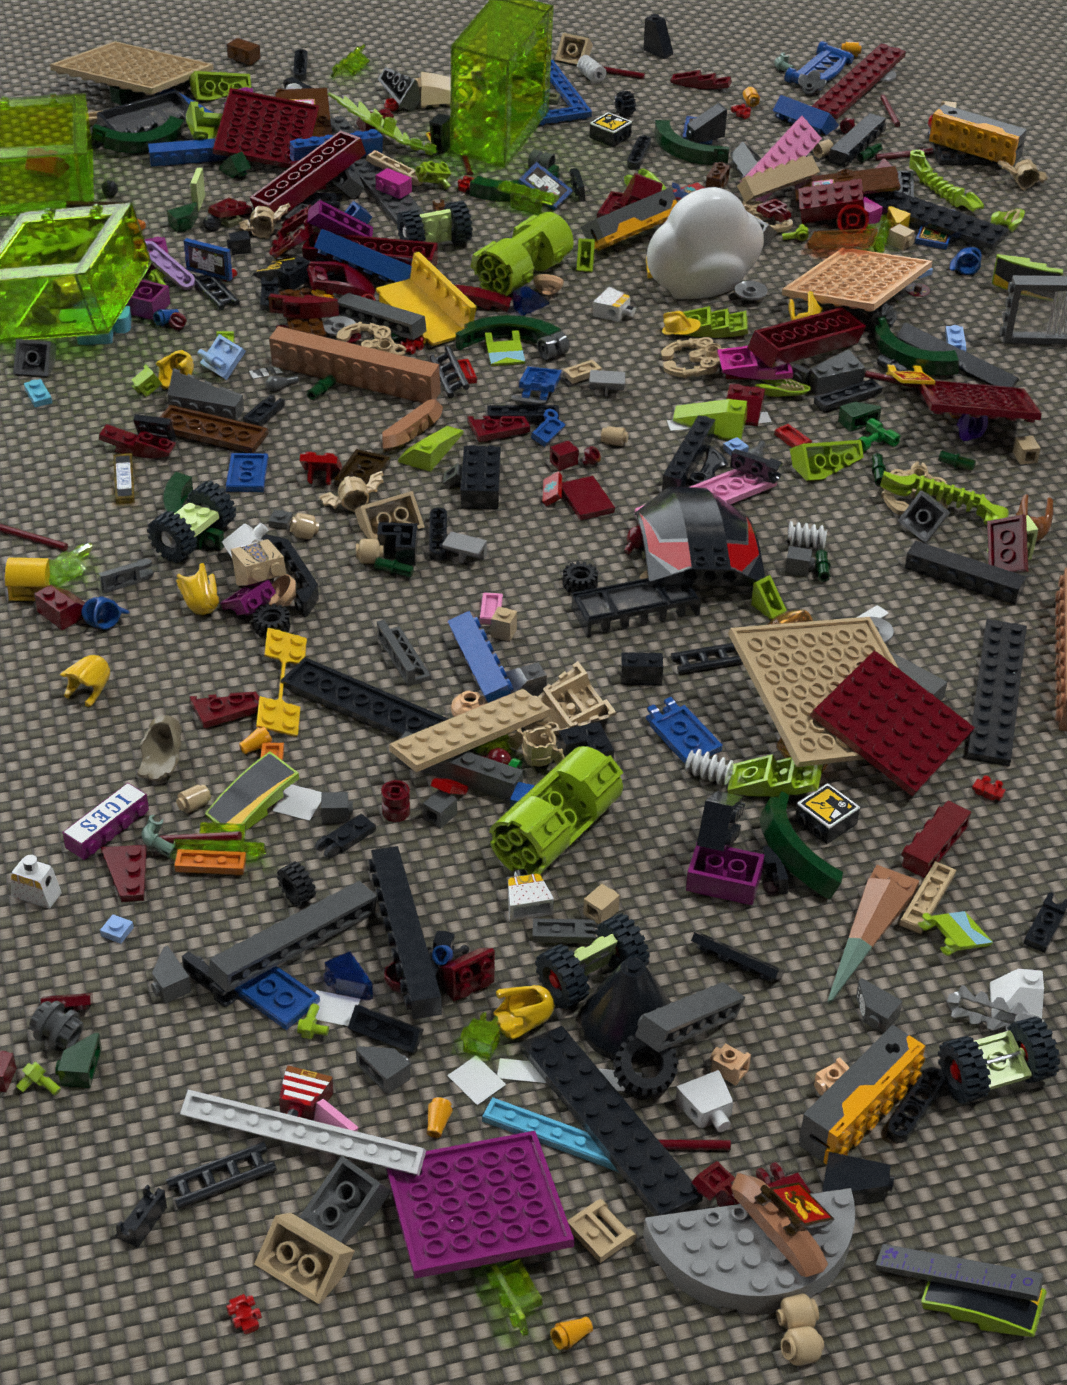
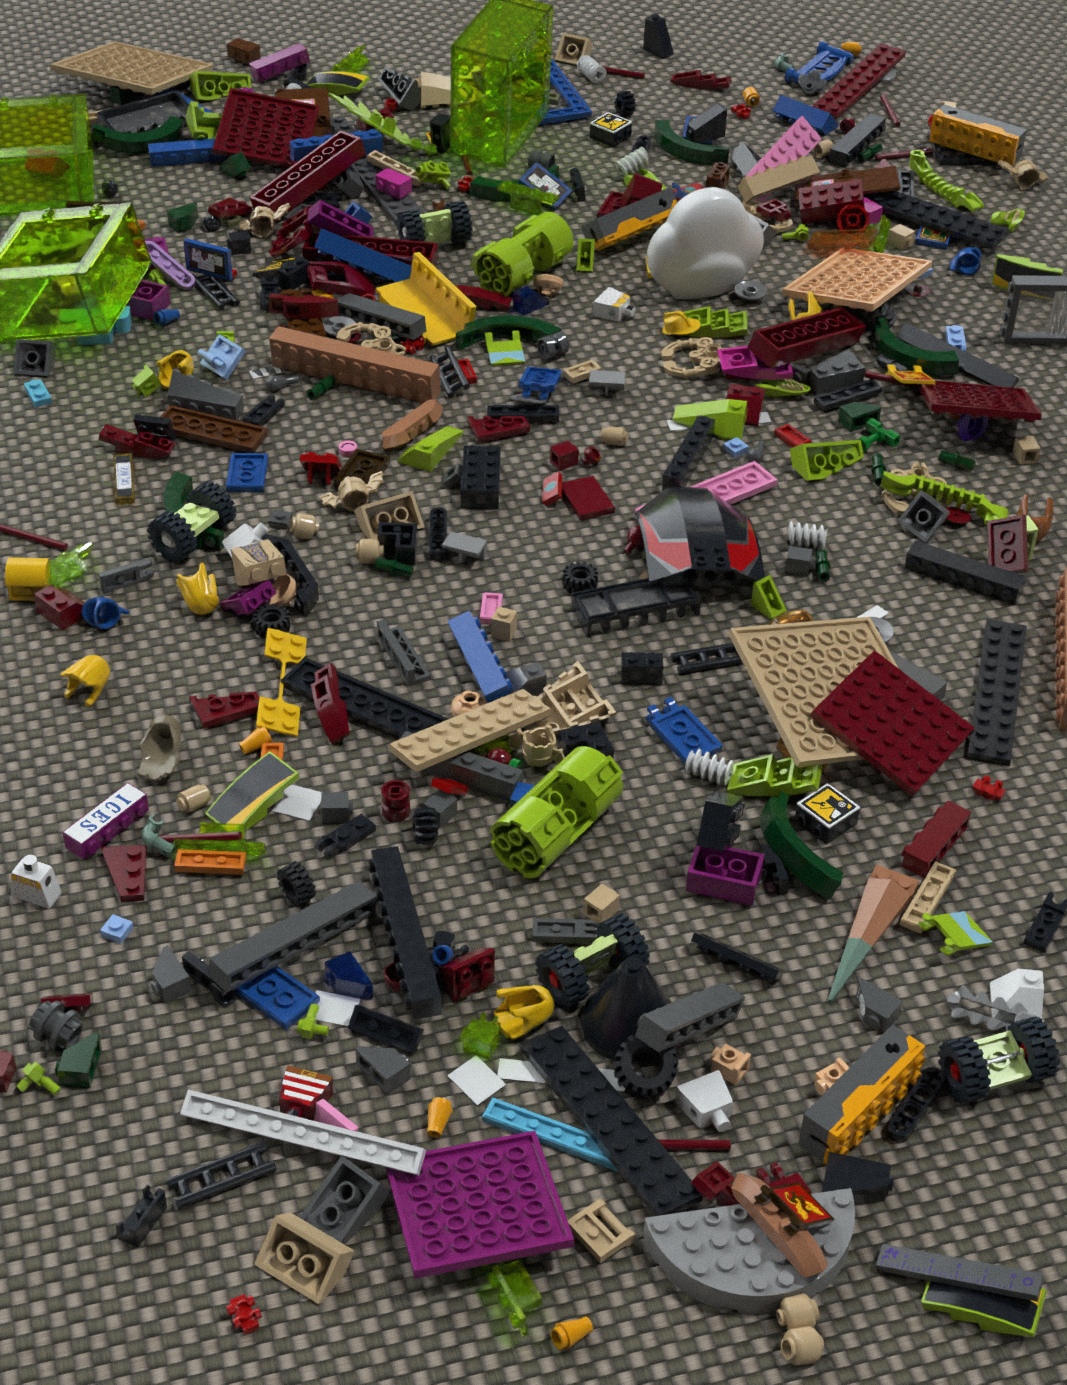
dark red tile [168,312,187,330] -> none
yellowish green tile [190,168,205,212] -> none
white torso [508,869,554,921] -> none
blue hinge [530,409,566,447] -> none
black piece [689,445,728,487] -> none
black plate [730,449,783,484] -> none
yellow slope [886,207,911,229] -> none
none -> magenta brick [249,43,310,82]
none -> slope [306,71,370,96]
none -> dark red slope [311,663,350,745]
none -> bright pink tile [339,441,357,457]
none -> black gear [412,807,439,845]
none -> white piece [615,147,649,176]
none -> dark red piece [946,507,971,524]

